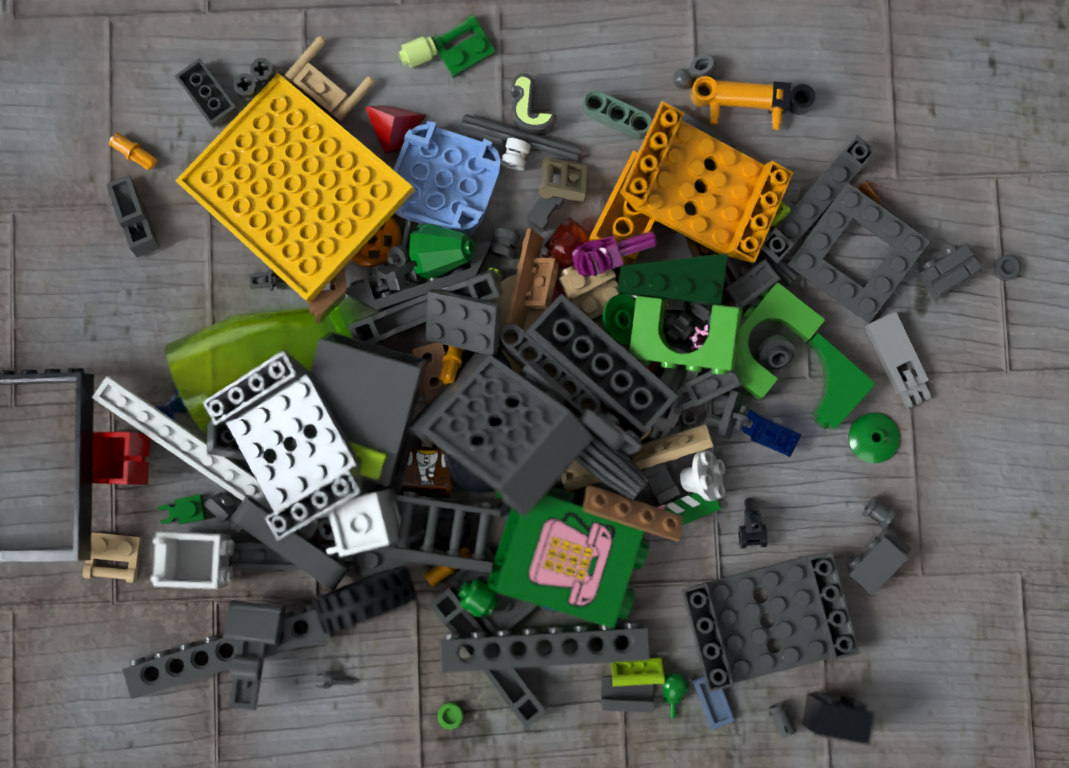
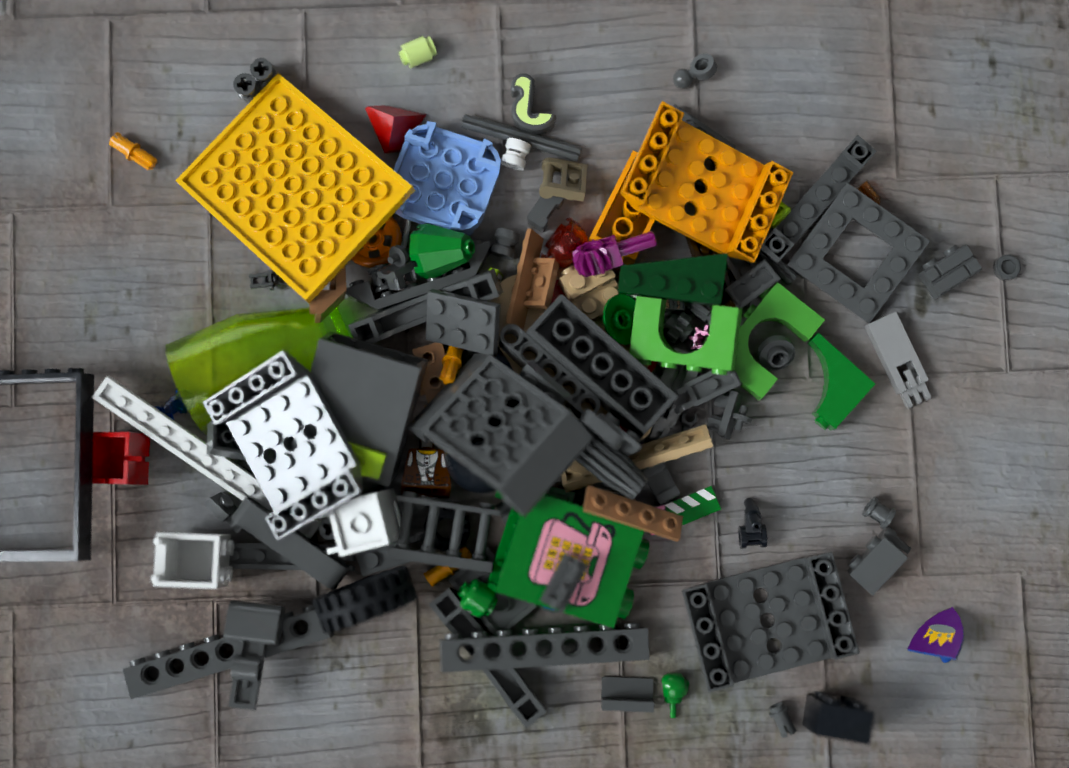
tan plate [82,532,142,583] -> none
dark grey slope [106,175,160,258] -> none
green plate [158,495,206,525] -> none
dark grey piece [175,58,238,129] -> none
tan plate [285,36,375,122] -> none
dark grey hand [315,673,354,689] -> none
green plate [431,14,495,78] -> none
bright green tile [437,702,464,729] -> none
sand green beam [583,90,652,140] -> none
lime plate [611,658,665,686] -> none
white plate [680,450,725,501] -> none
light orange piece [690,76,815,130] -> none
sand blue tile [692,676,736,730] -> none
clear blue hinge [742,409,802,457] -> none
green dish [848,413,900,463] -> none
none -> dark grey hinge [539,553,587,613]
none -> dark purple shield [907,607,964,663]

